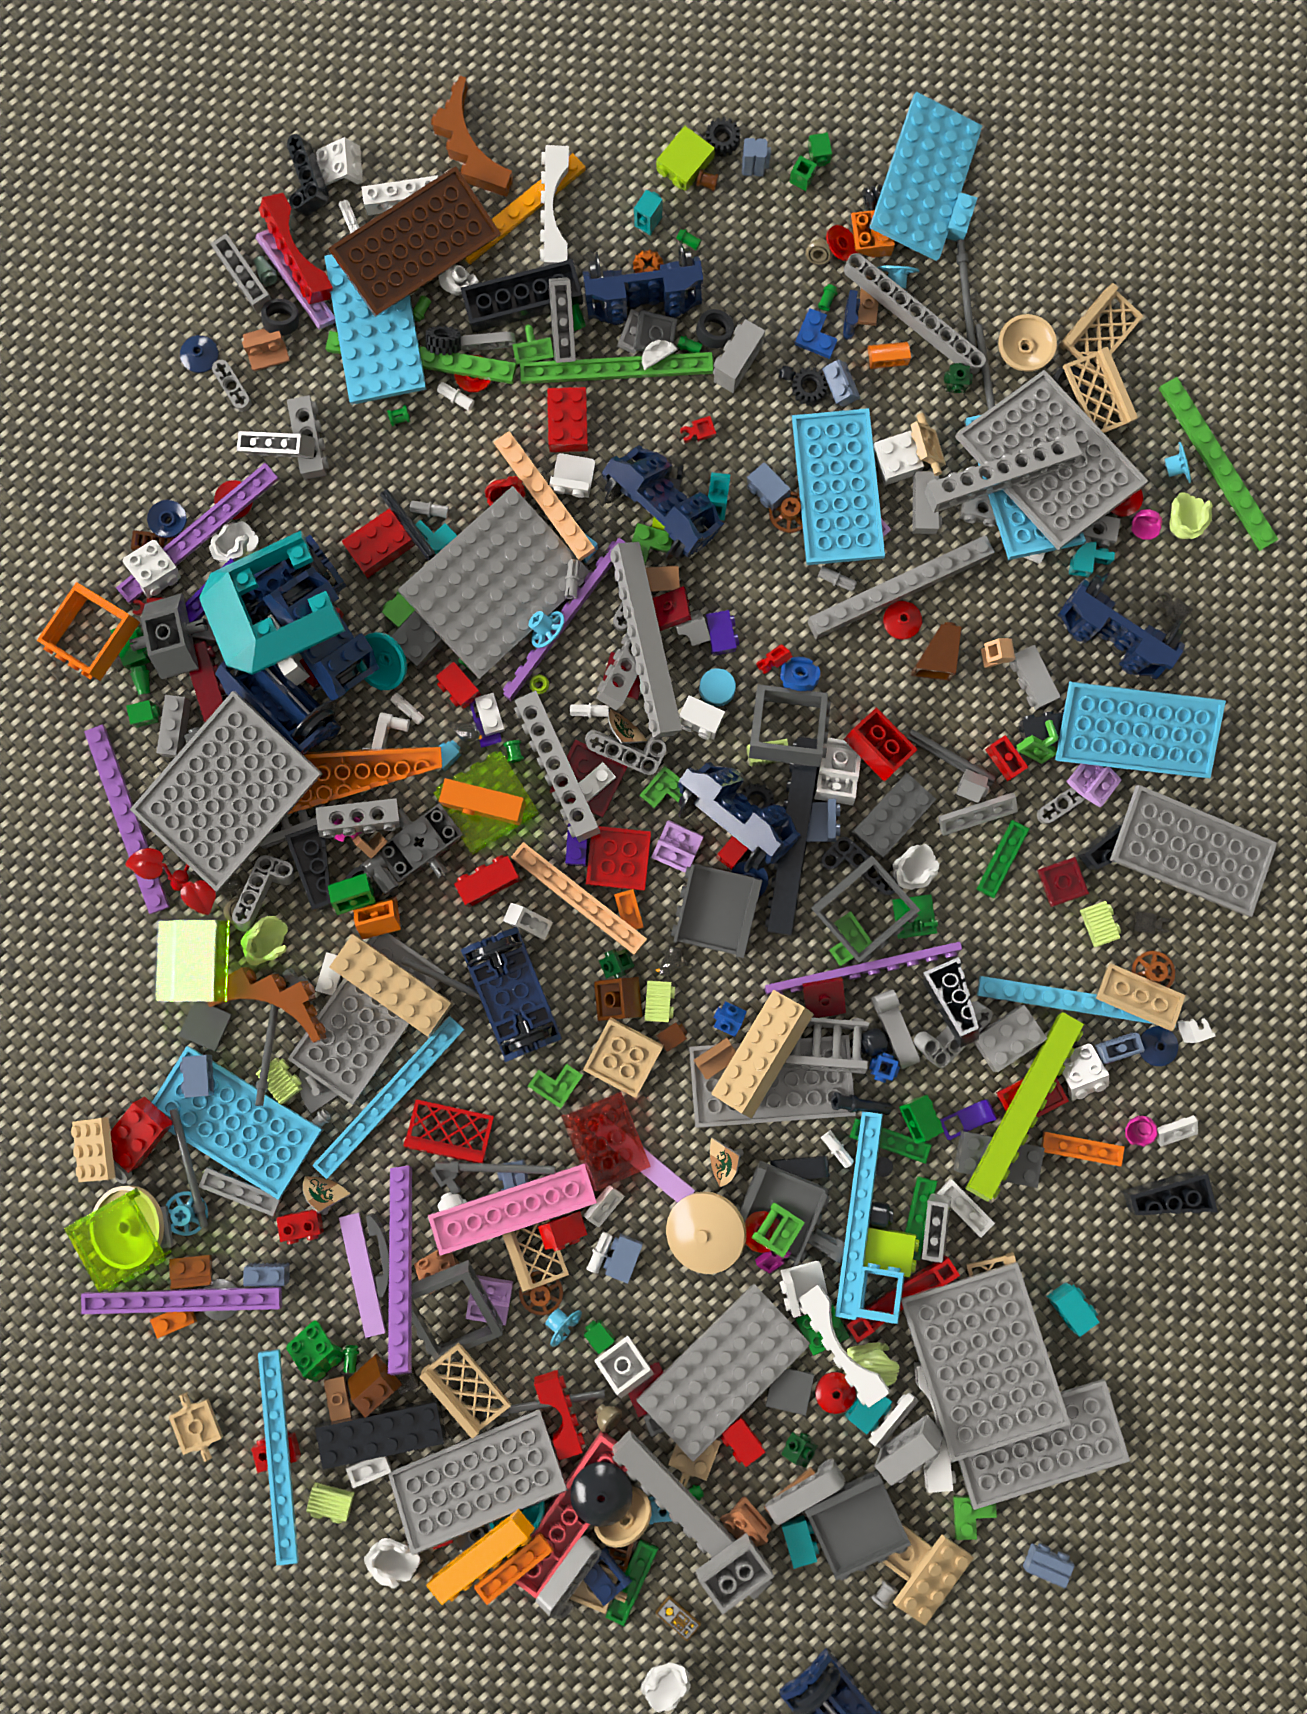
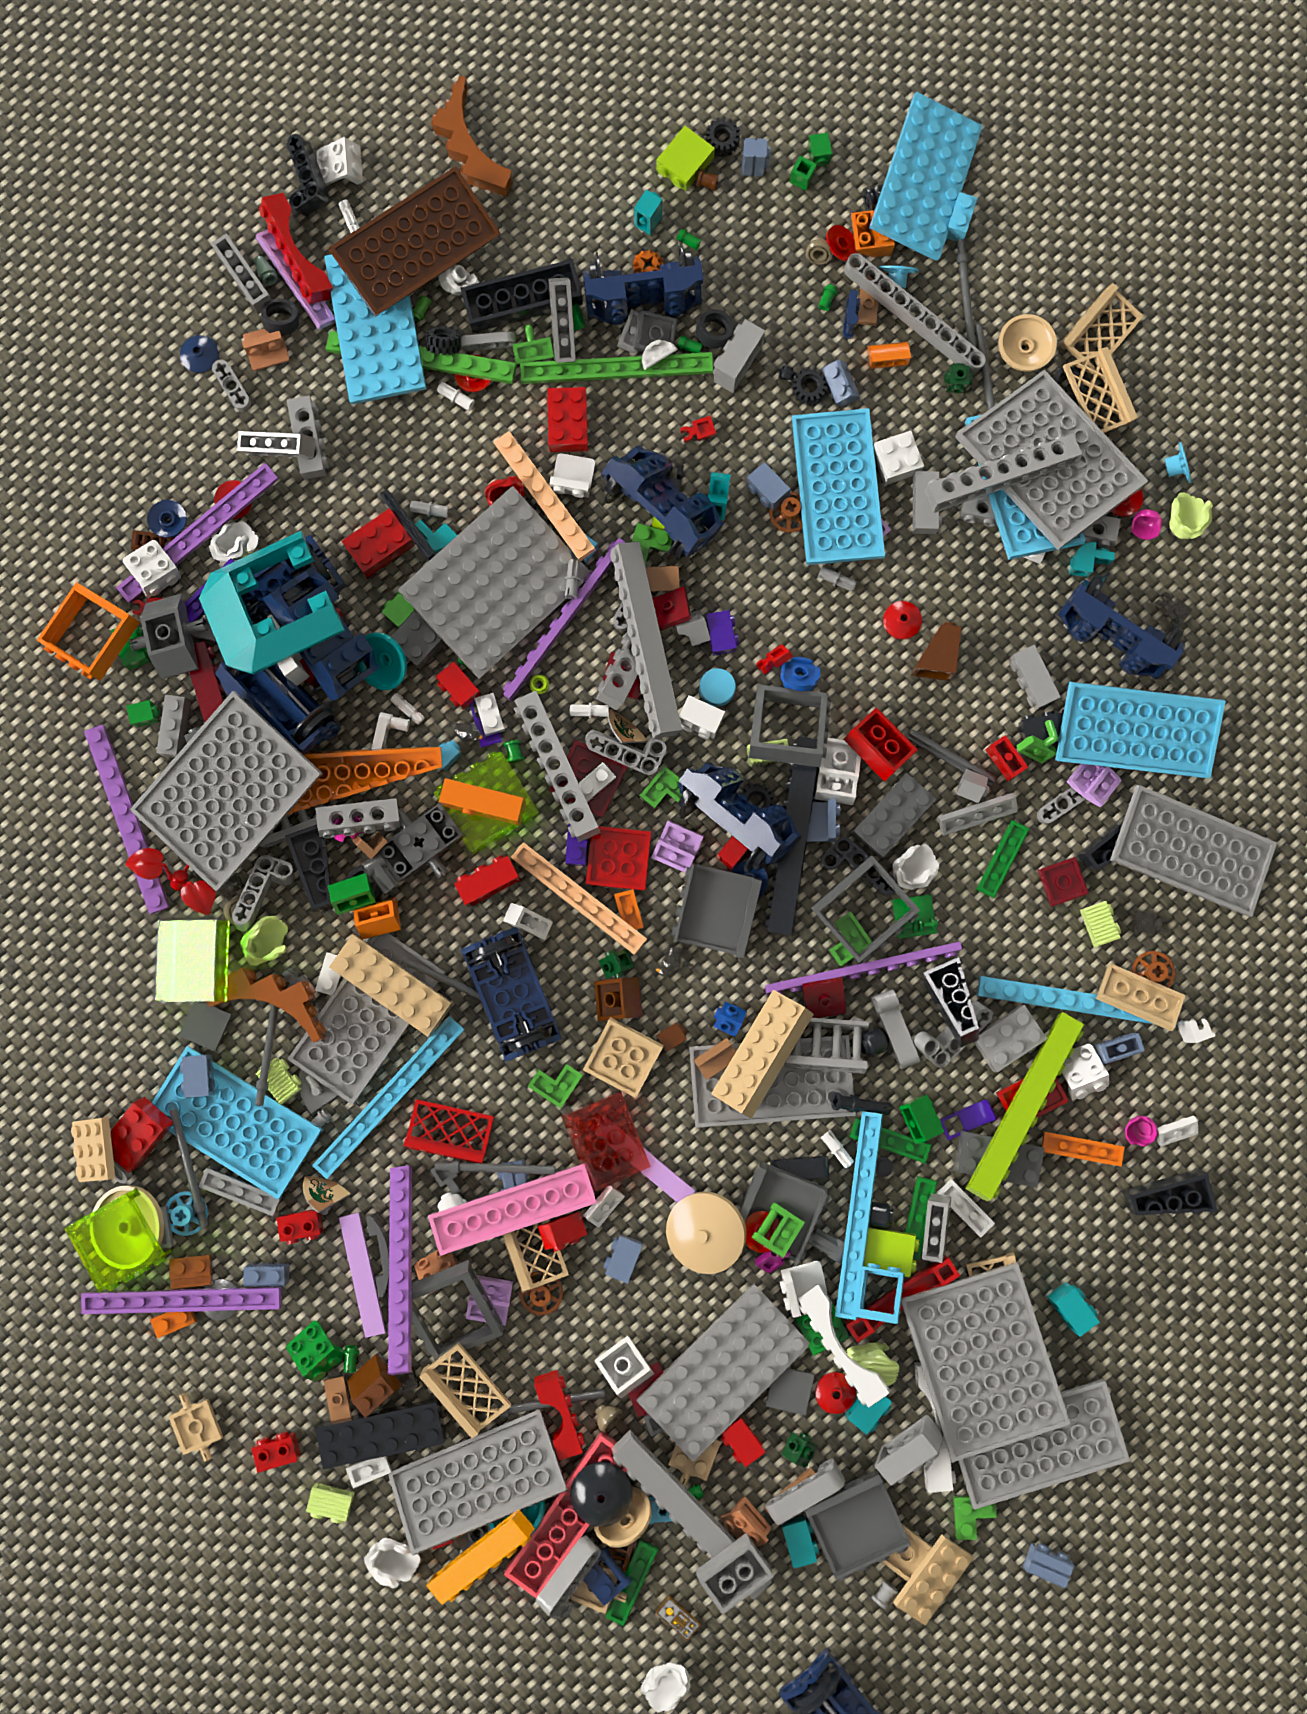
green cone [129,665,150,695] -> none
medium azure plate [258,1349,299,1566] -> none
white brick [362,176,438,216] -> none
green bush [387,405,411,427] -> none
light orange plate [465,153,586,265] -> none
orange plate [474,1532,553,1605] -> none
medium azure wheel [529,611,565,648] -> none
white arch [540,145,569,266] -> none
medium azure wheel [546,1308,582,1347] -> none
green brick [584,1319,615,1354] -> none
white axle [586,1232,613,1274] -> none
yellowish green brick [645,981,675,1022] -> none
shield [710,1137,744,1187] -> none
blue plate [794,308,838,359] -> none
light grey brick [807,535,994,639] -> none
blue brick [869,1053,899,1083] -> none
white plate [869,1393,919,1448] -> none
tan plate [911,413,946,476] -> none
light nougat brick [981,638,1016,668] -> none
dark blue dish [1140,1026,1178,1066] -> none
bright green plate [1159,377,1279,551] -> none

